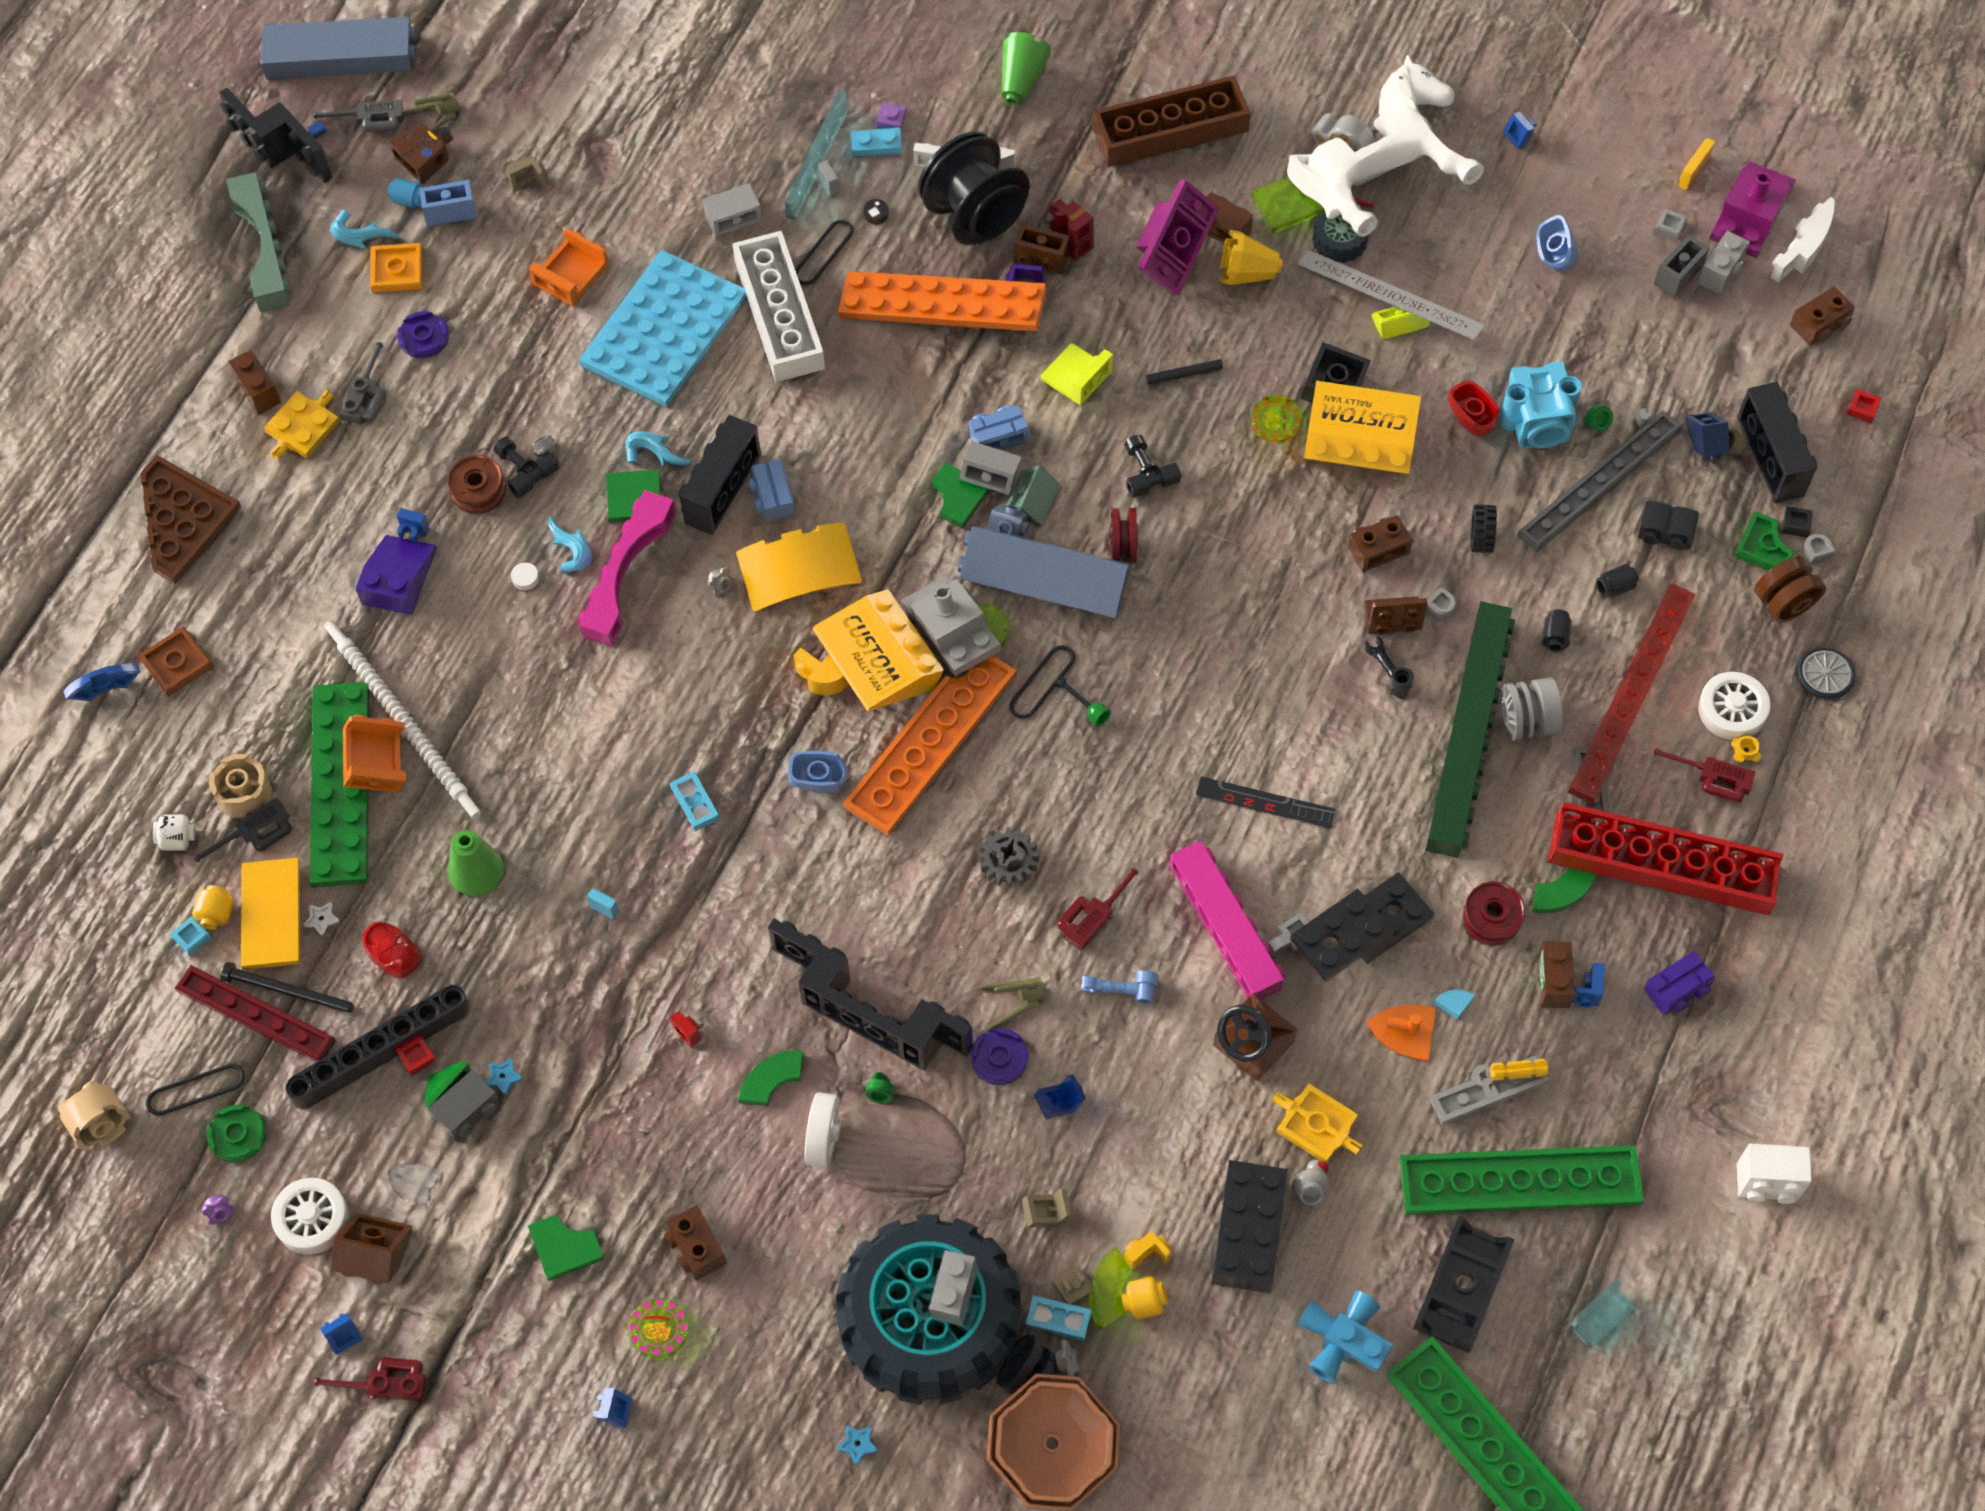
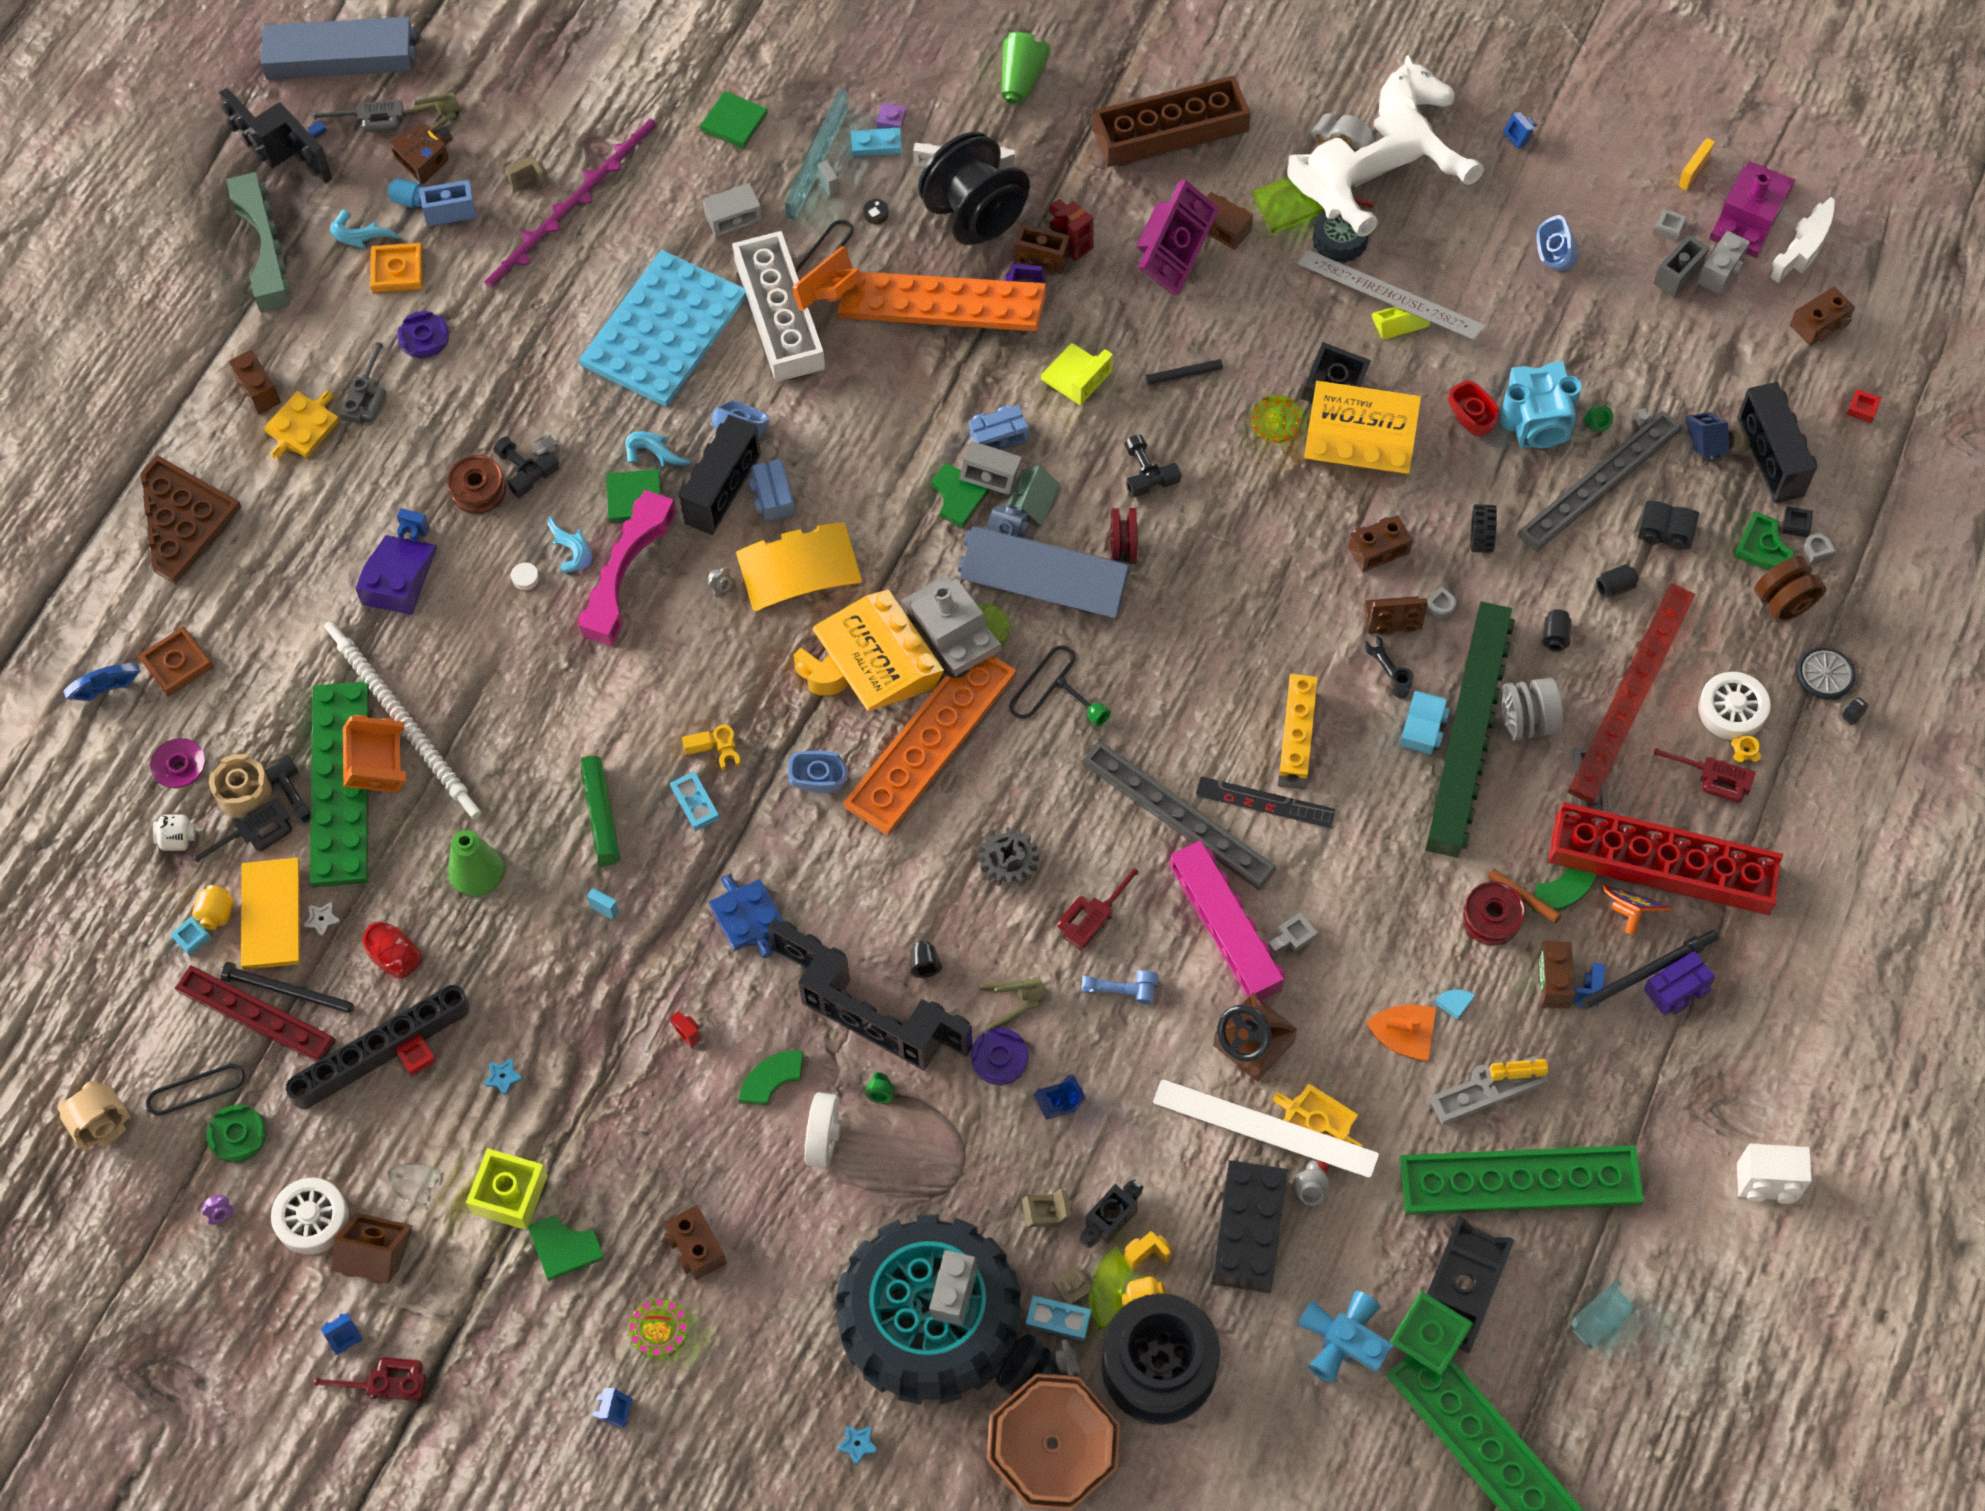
green slope [425,1060,471,1115] -> none
dark grey brick [428,1069,500,1142] -> none
orange panel [529,228,609,307] -> none
yellow cone [1219,230,1283,285] -> none
black bracket [1290,872,1435,982] -> none
none -> magenta dish [150,738,206,788]
none -> black brick [265,754,311,824]
none -> neon yellow brick [466,1148,548,1230]
none -> magenta plant [485,119,657,288]
none -> green brick [581,756,620,868]
none -> yellow bar [681,725,741,771]
none -> green tile [700,91,768,149]
none -> blue plate [709,874,783,958]
none -> medium blue piece [711,400,770,438]
none -> orange bracket [793,246,862,311]
none -> black hat [910,941,942,978]
none -> black piece [1080,1179,1143,1249]
none -> dark grey tile [1083,742,1276,890]
none -> black wheel [1102,1293,1220,1425]
none -> white sticker [1153,1080,1379,1177]
none -> yellow piece [1278,674,1318,789]
none -> green tile [1389,1290,1473,1376]
none -> medium azure brick [1399,690,1450,755]
none -> dark orange bar [1488,869,1562,924]
none -> black bar [1581,930,1719,1009]
none -> shield [1603,885,1672,935]
none -> black tile [1842,697,1869,725]

